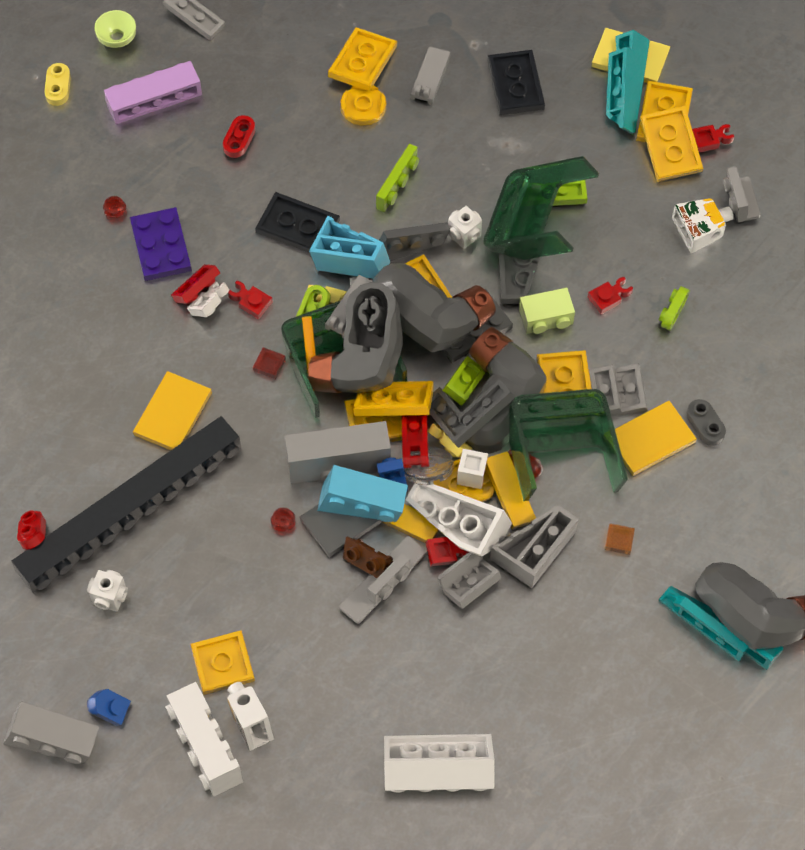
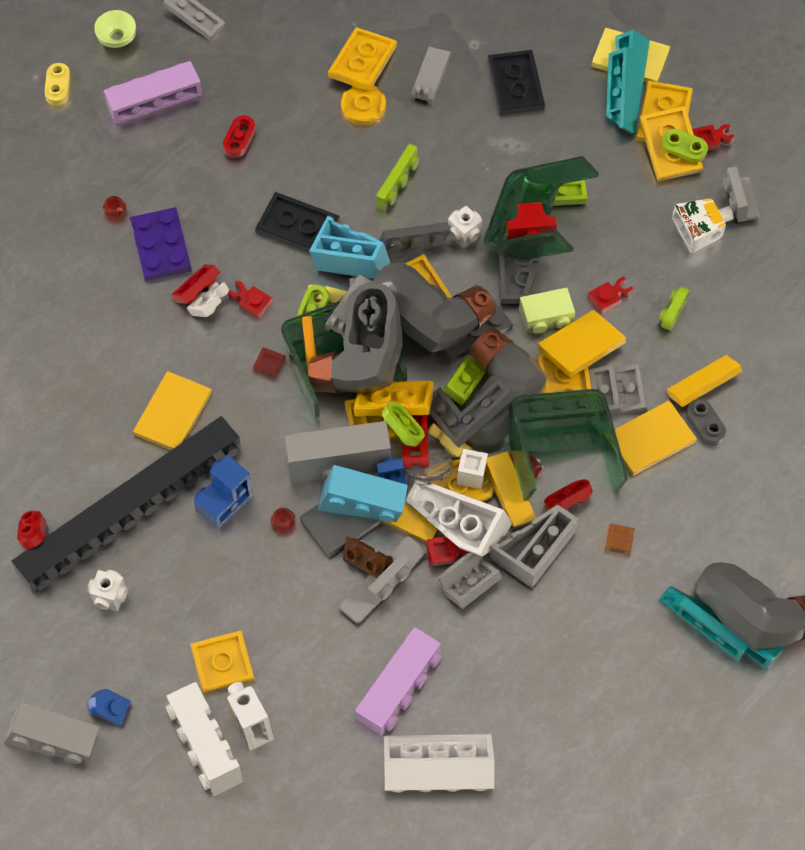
none -> blue brick [194,454,253,529]
none -> lavender brick [355,627,442,737]
none -> lime plate [382,402,425,446]
none -> red brick [507,202,557,243]
none -> yellow tile [538,309,626,378]
none -> red plate [544,479,593,511]
none -> lime plate [661,129,708,163]
none -> yellow tile [667,355,742,407]

